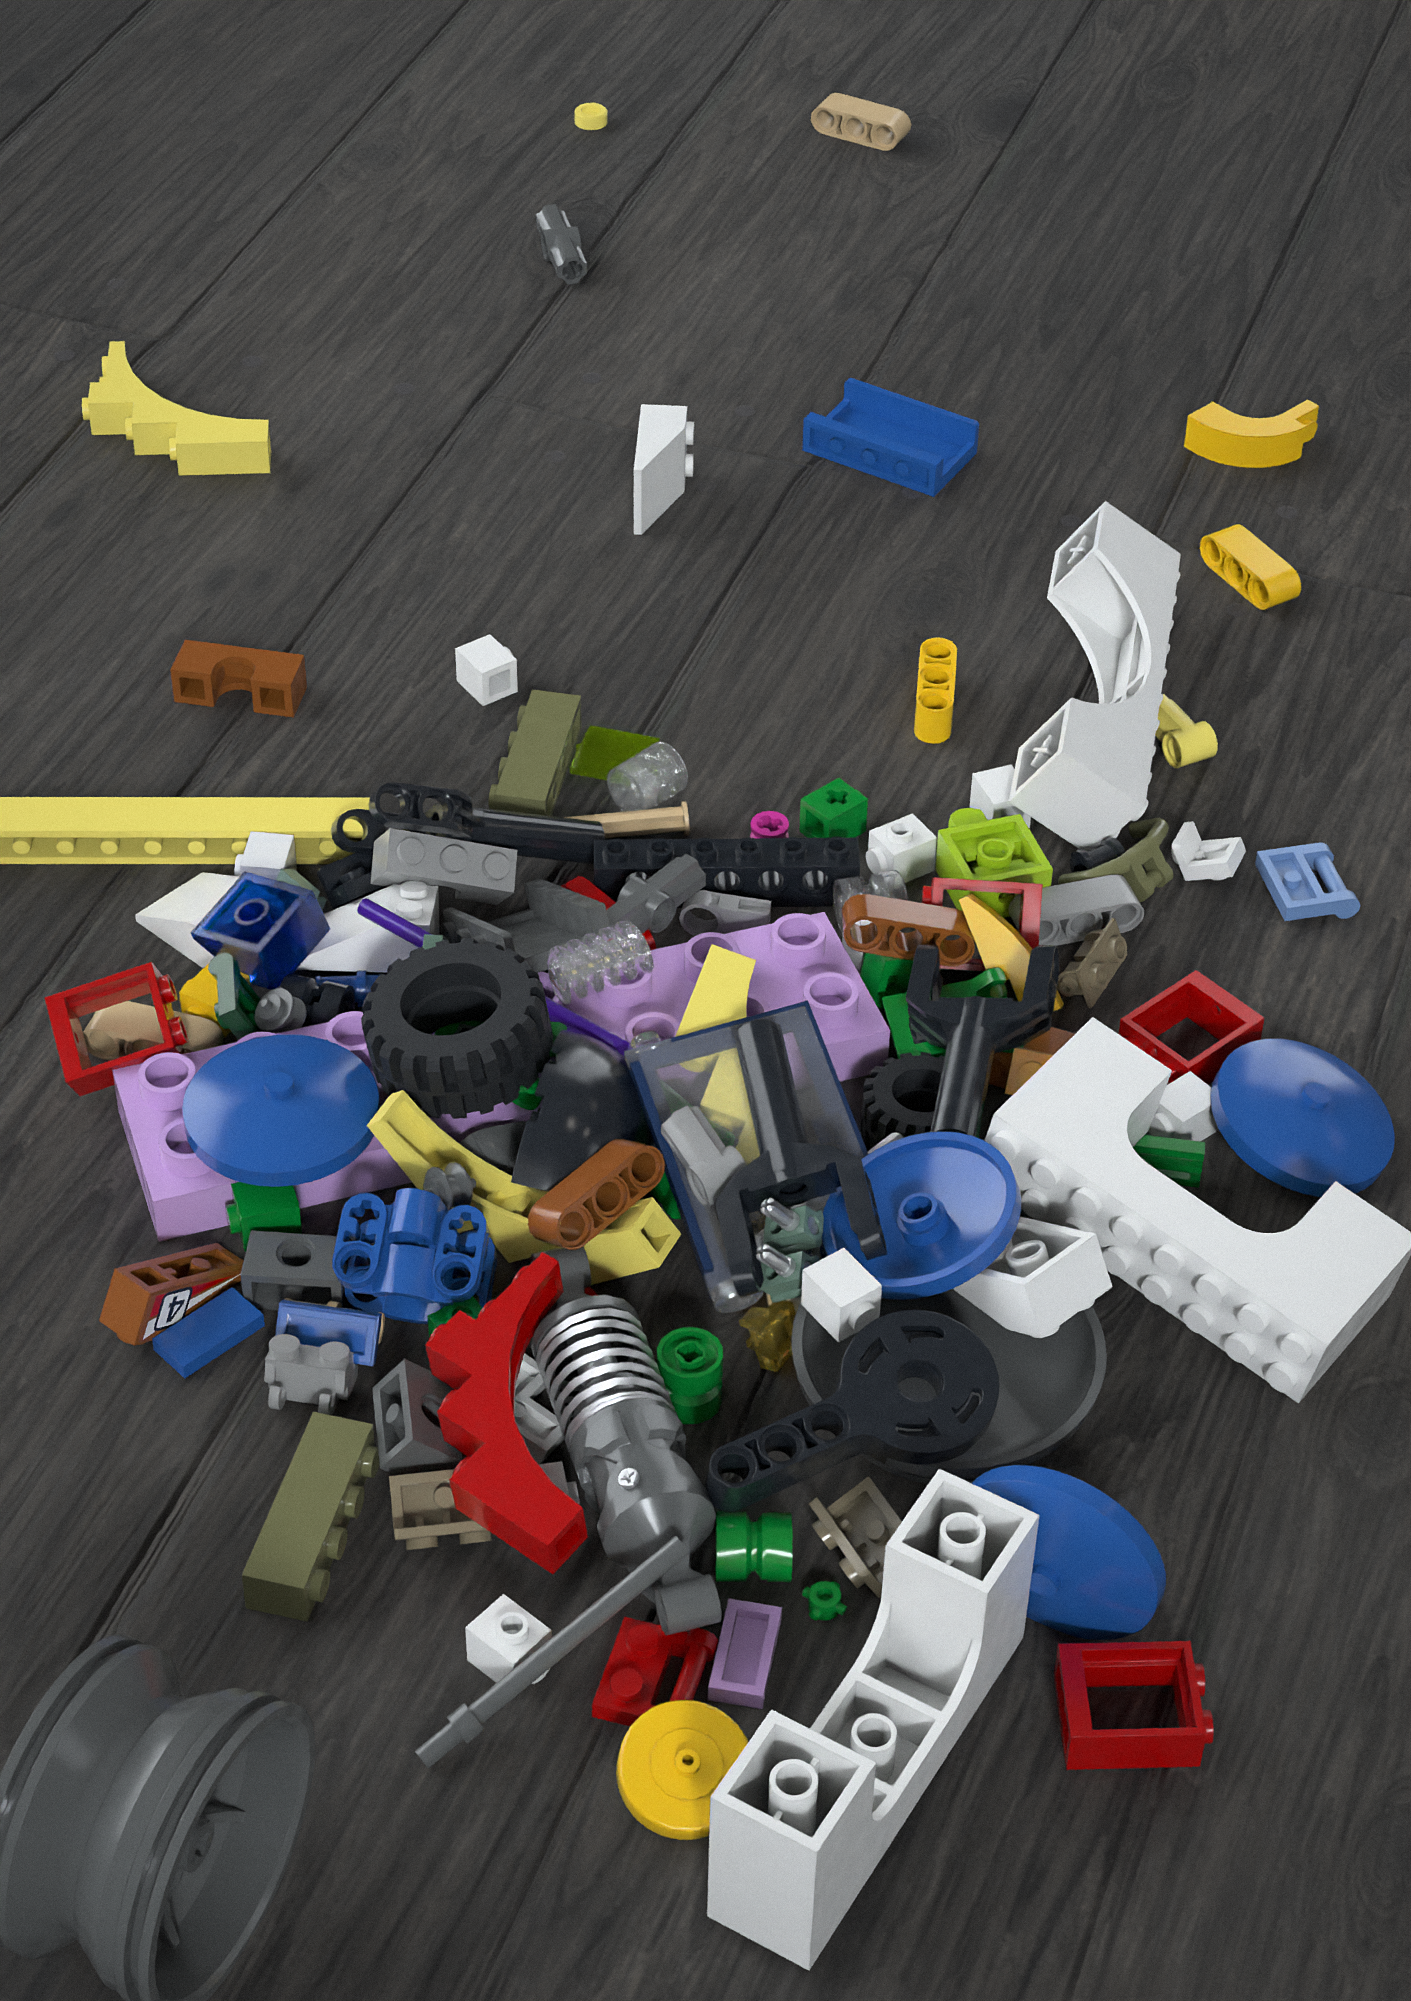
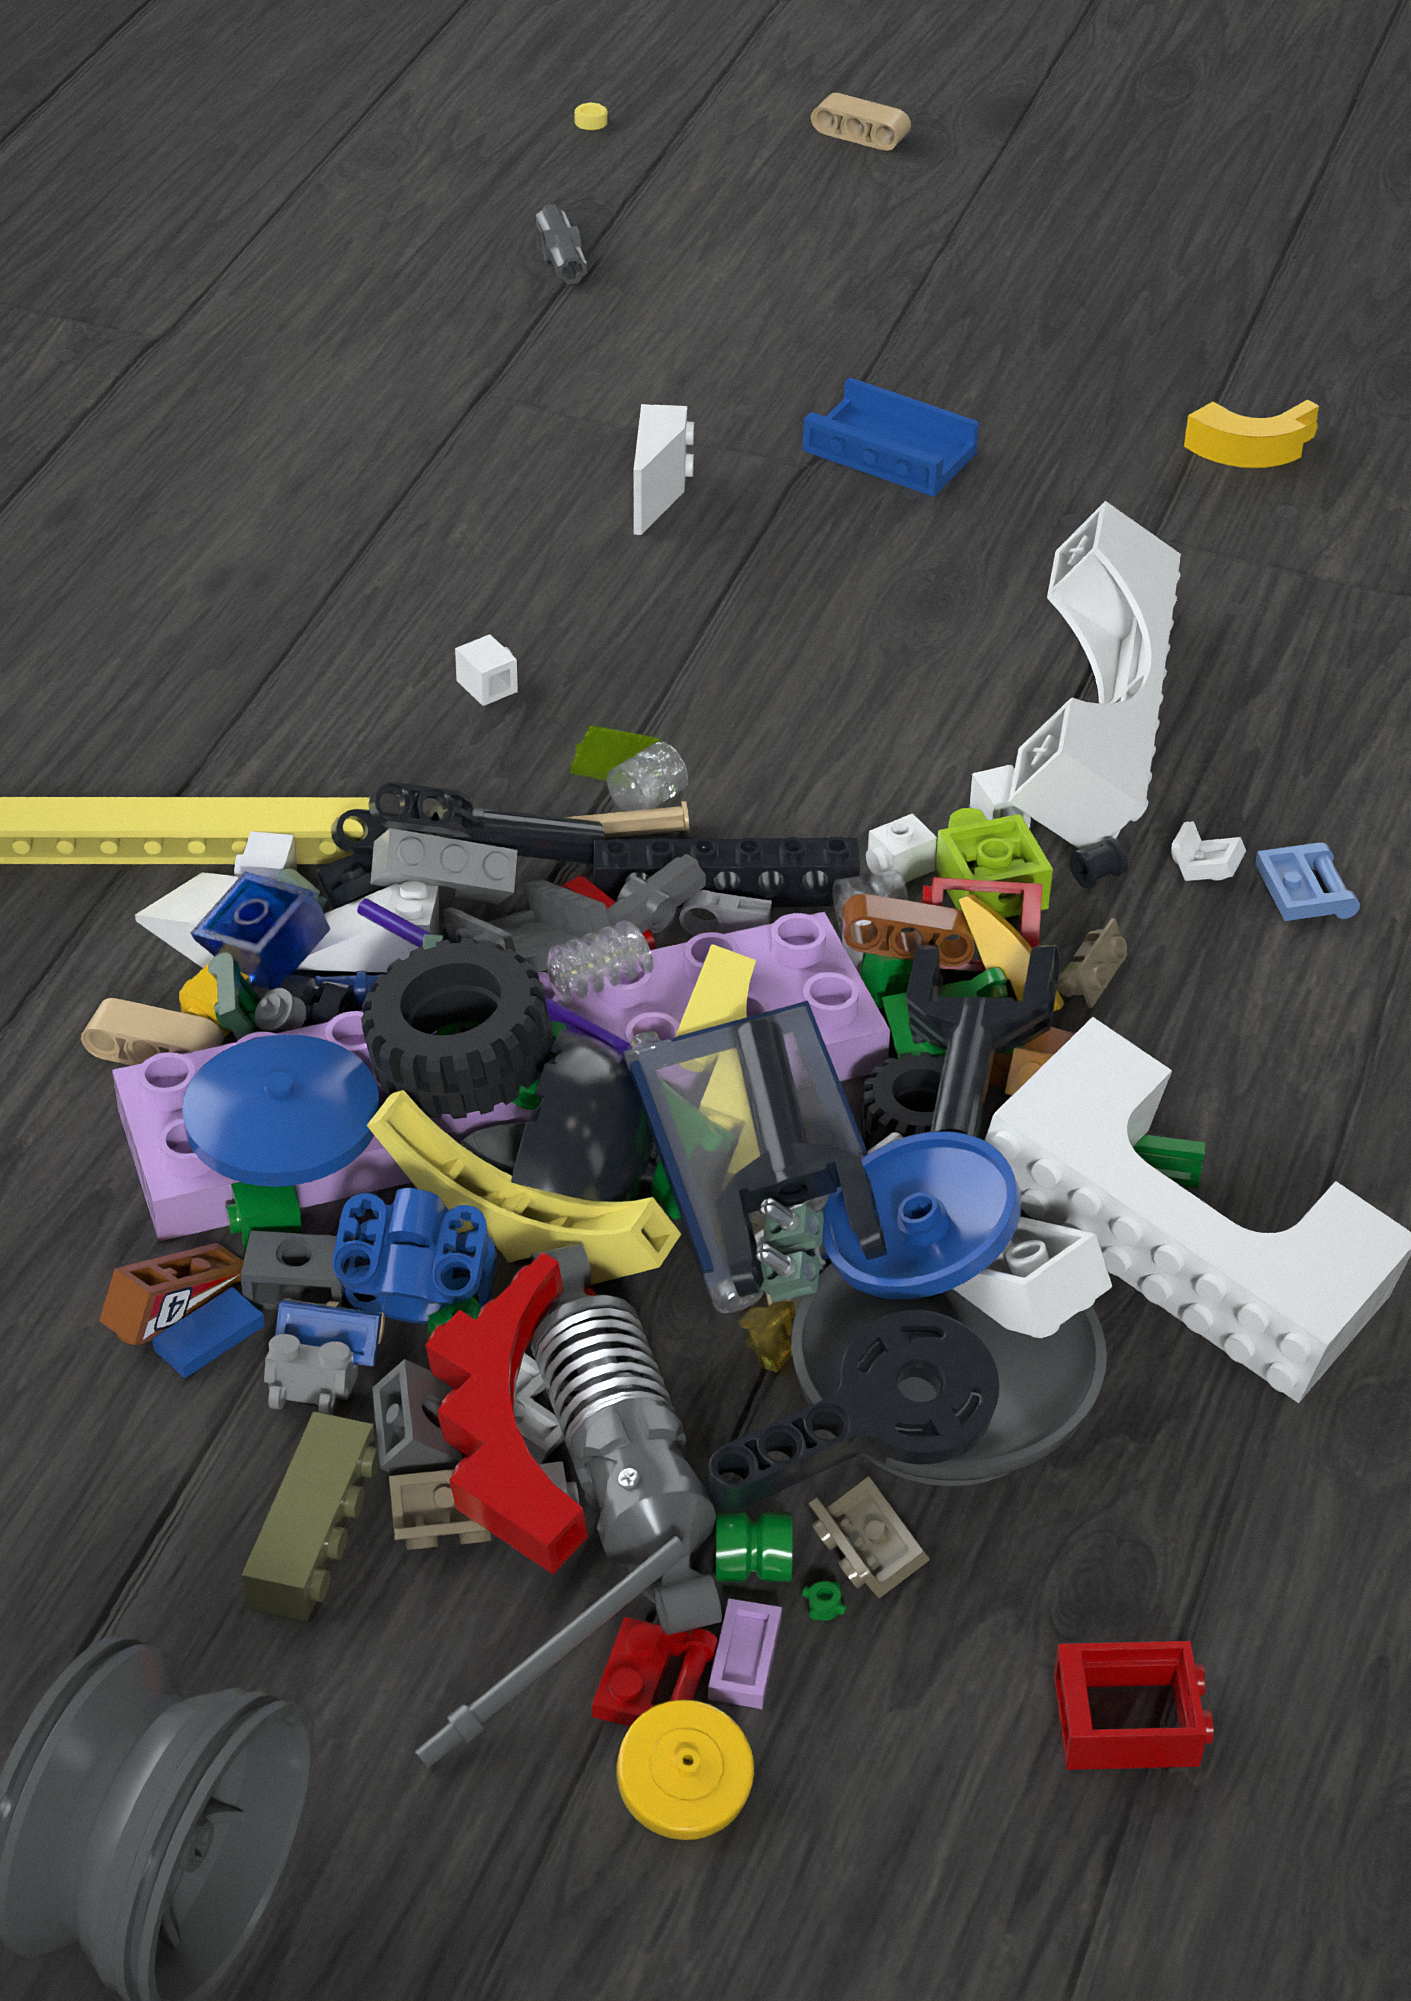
red window [44,962,189,1096] -> none
light yellow arch [82,341,271,475] -> none
dark orange arch [170,640,307,718] -> none
dark grey wheel [423,1162,476,1210] -> none
white brick [465,1594,552,1684] -> none
olive brick [489,690,582,816] -> none
dark orange beam [528,1139,665,1250] -> none
green wheel [657,1327,723,1424] -> none
light grey piece [661,1105,747,1207] -> none
white arch [707,1469,1039,1970] -> none
dark pink bush [750,811,789,838] -> none
green brick [799,778,868,838] -> none
white brick [801,1248,882,1342] -> none
yellow beam [914,638,957,744] -> none
blue dish [972,1465,1166,1640] -> none
light grey beam [1008,874,1144,946] -> none
olive piece [1058,818,1173,902] -> none
red window [1118,970,1264,1085] -> none
white brick [1148,1071,1218,1142] -> none
light yellow piece [1155,694,1218,768] -> none
yellow beam [1200,524,1301,610] -> none
blue dish [1210,1039,1395,1197] -> none

